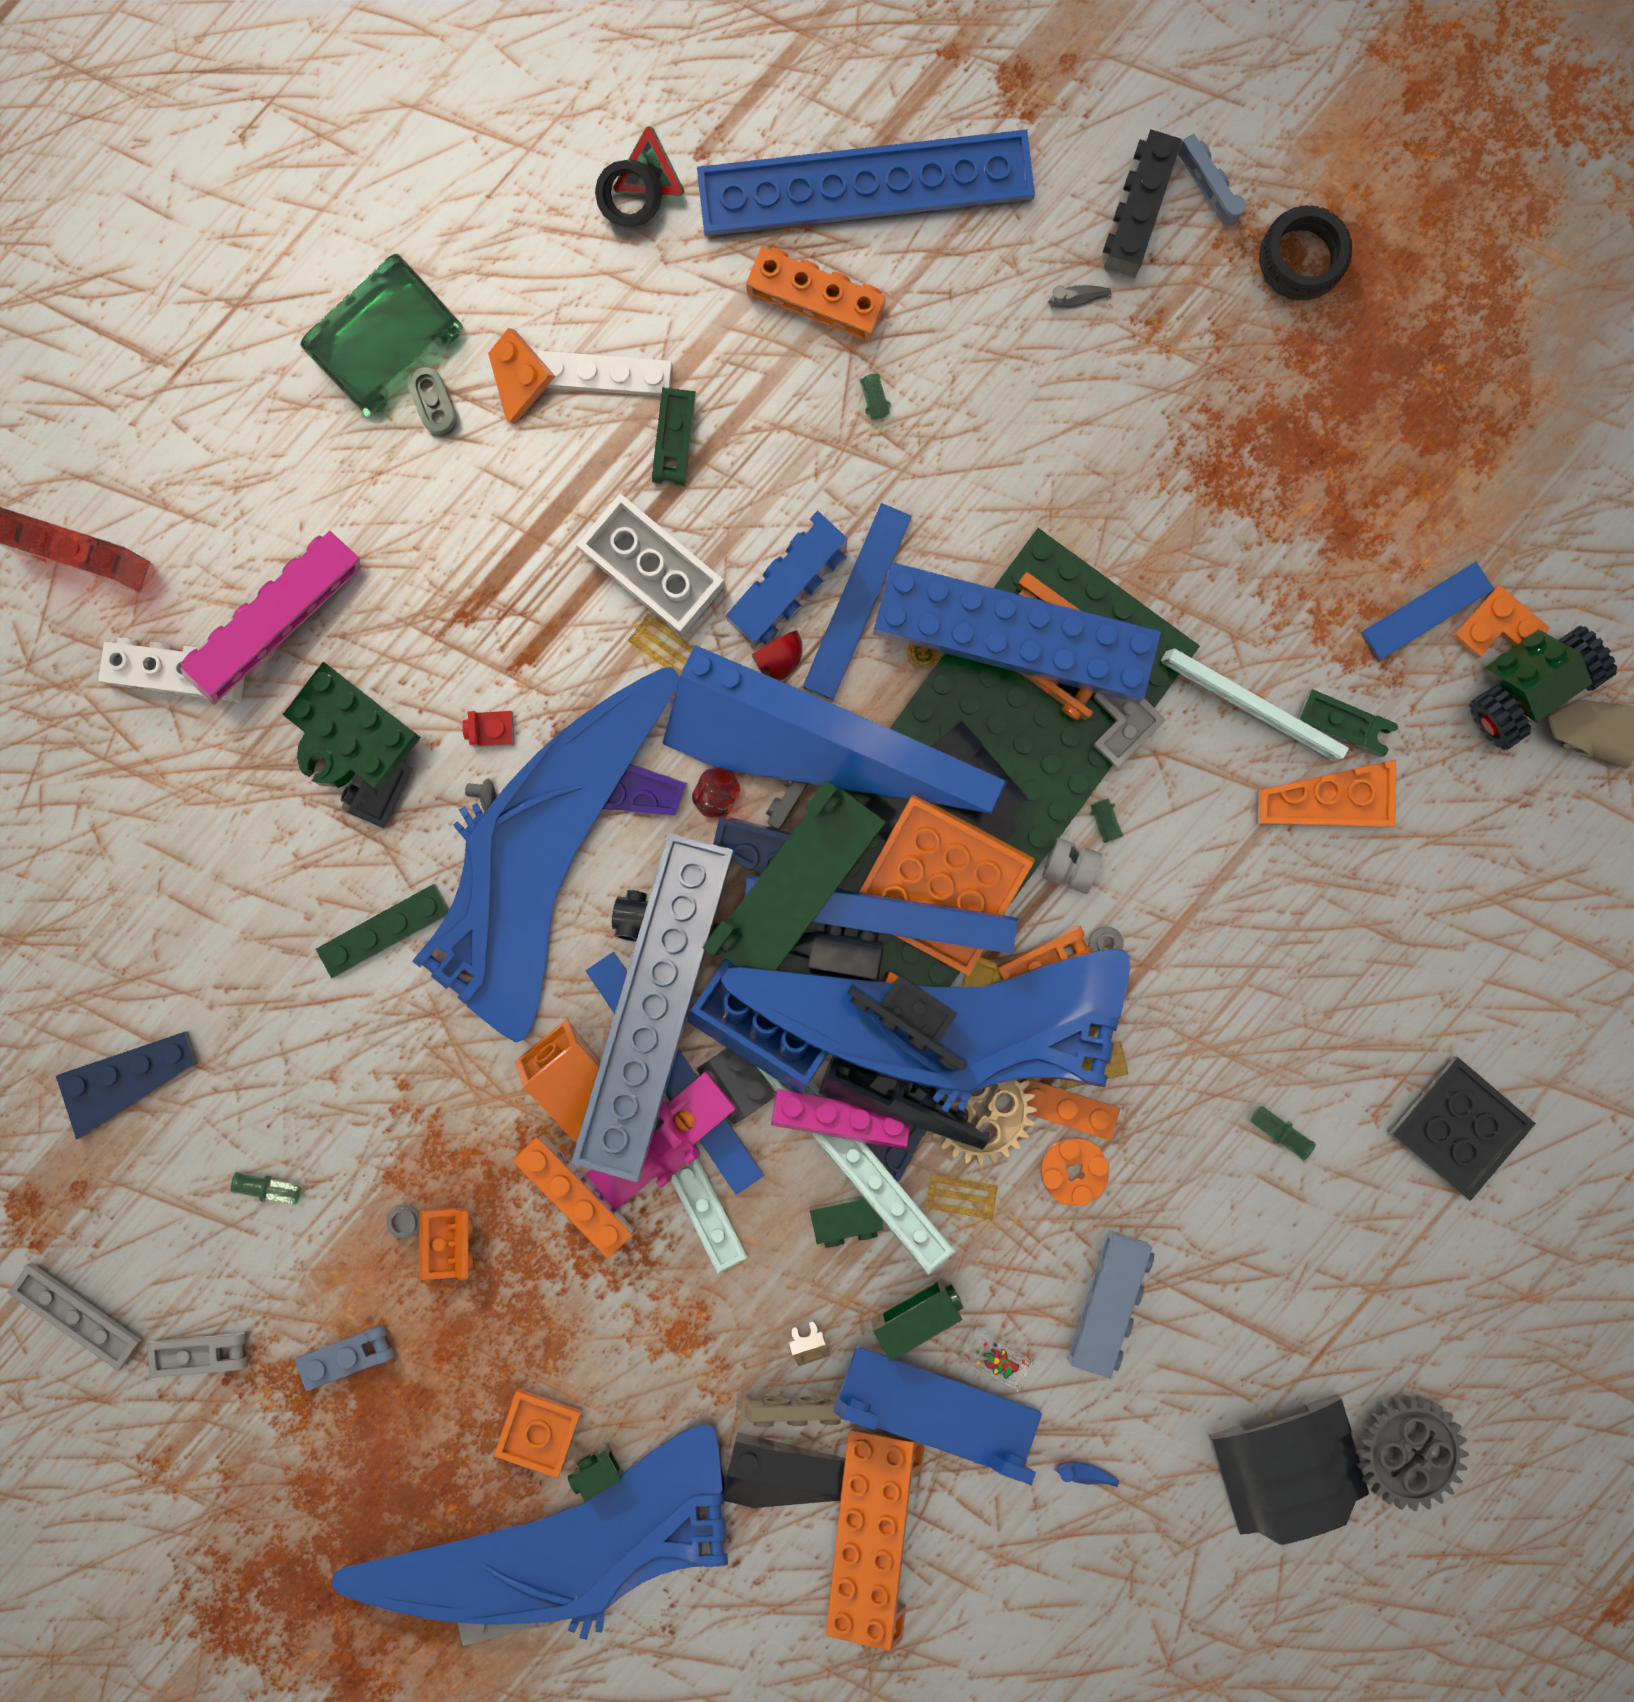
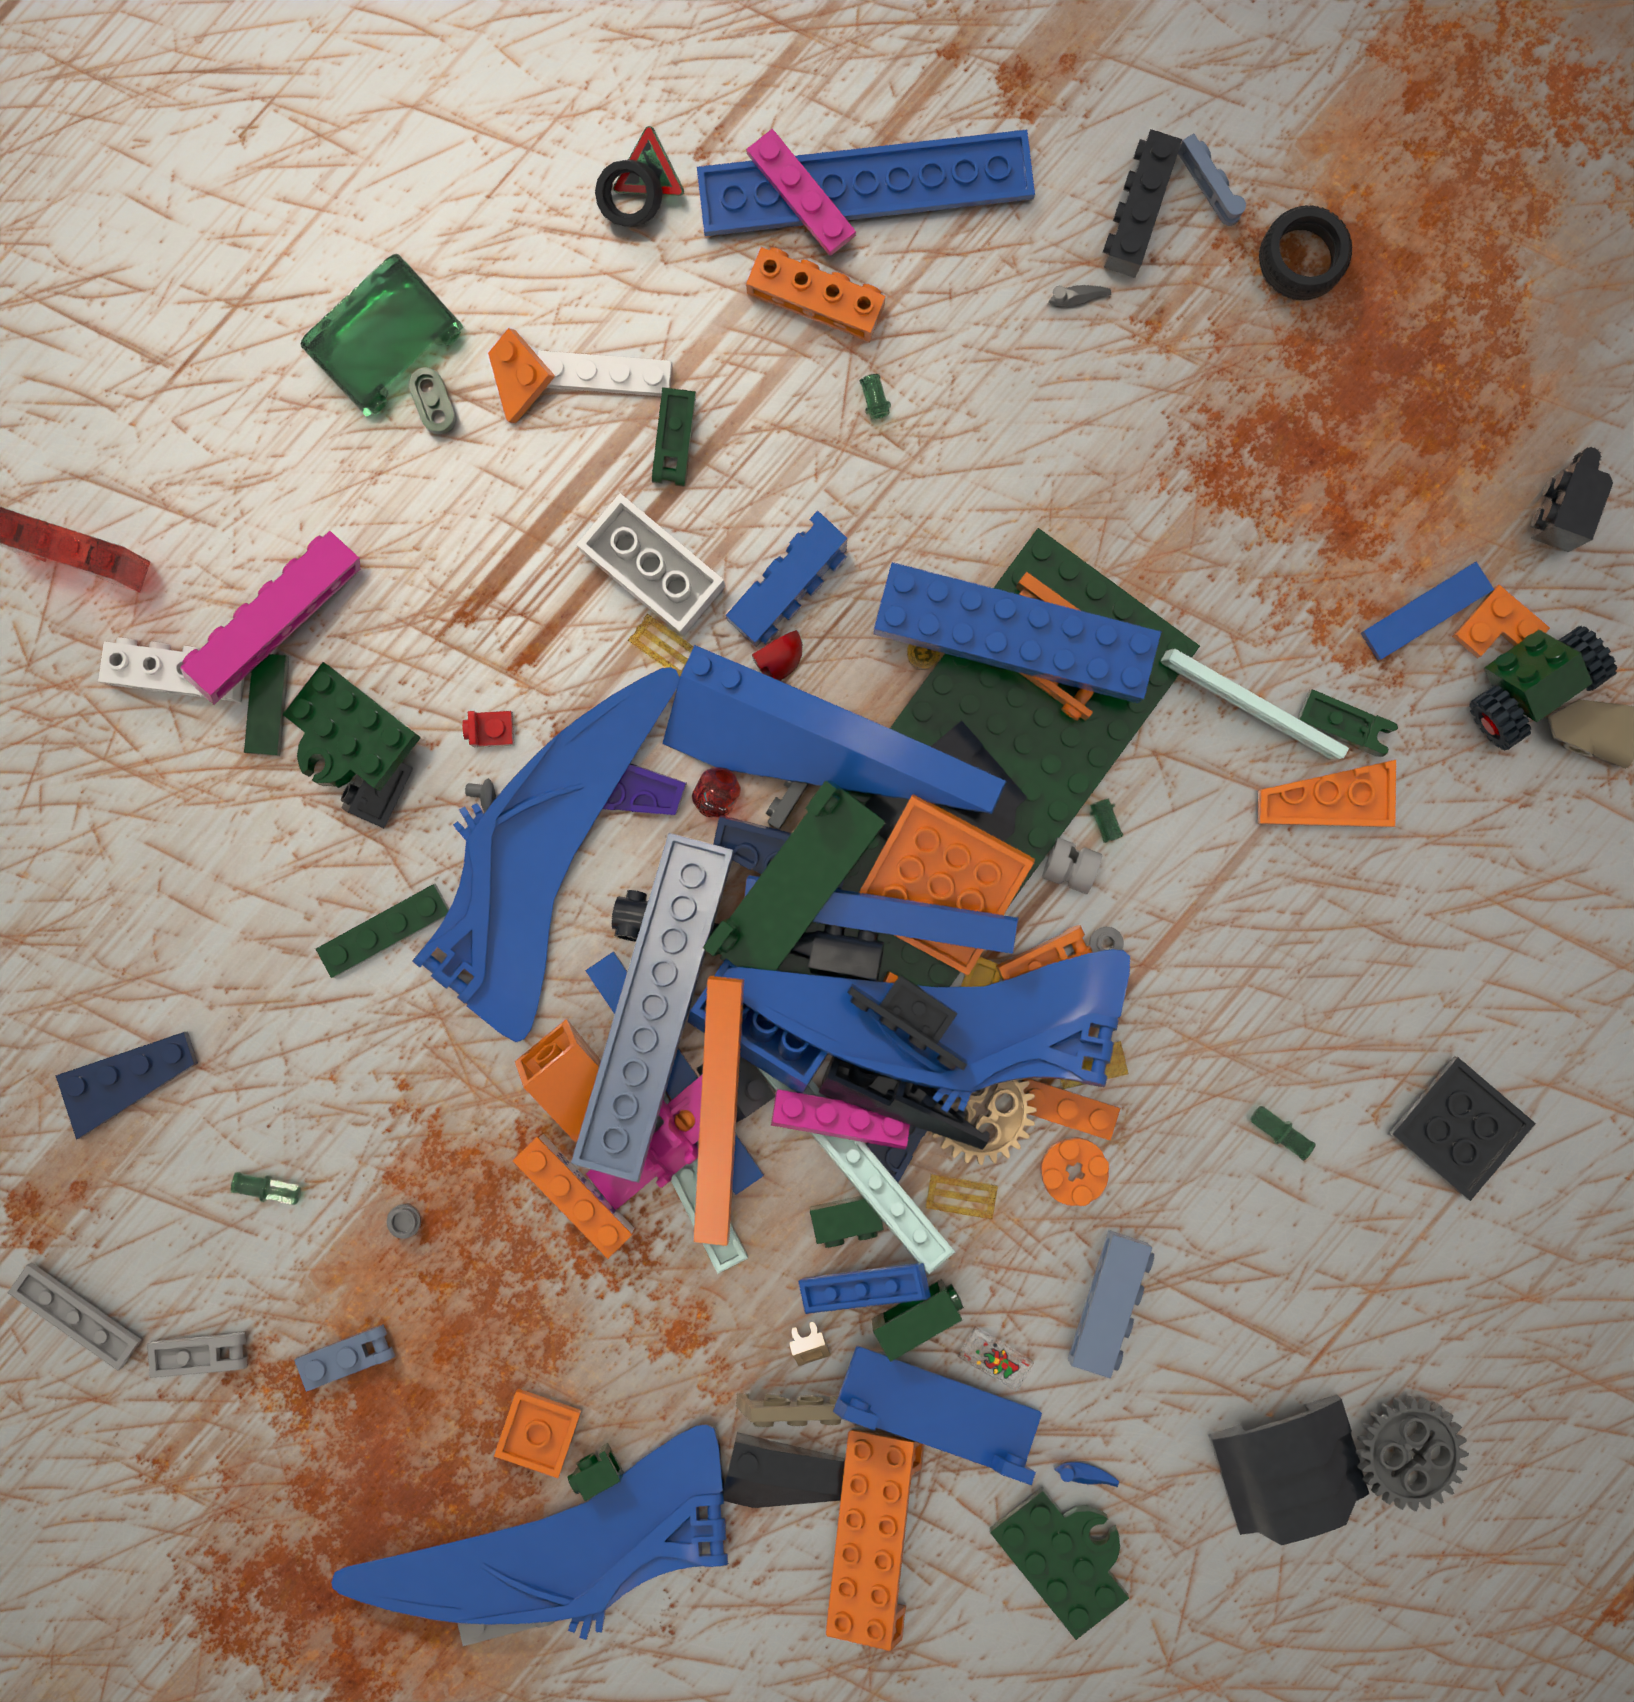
orange bracket [419,1208,473,1280] -> none
blue tile [802,503,912,700] -> none
light grey plate [1093,693,1166,769] -> none
none -> dark green tile [244,654,289,756]
none -> orange tile [694,976,744,1246]
none -> dark pink plate [746,128,856,256]
none -> blue tile [798,1263,931,1314]
none -> dark green plate [990,1487,1129,1640]
none -> black hinge [1531,446,1613,552]

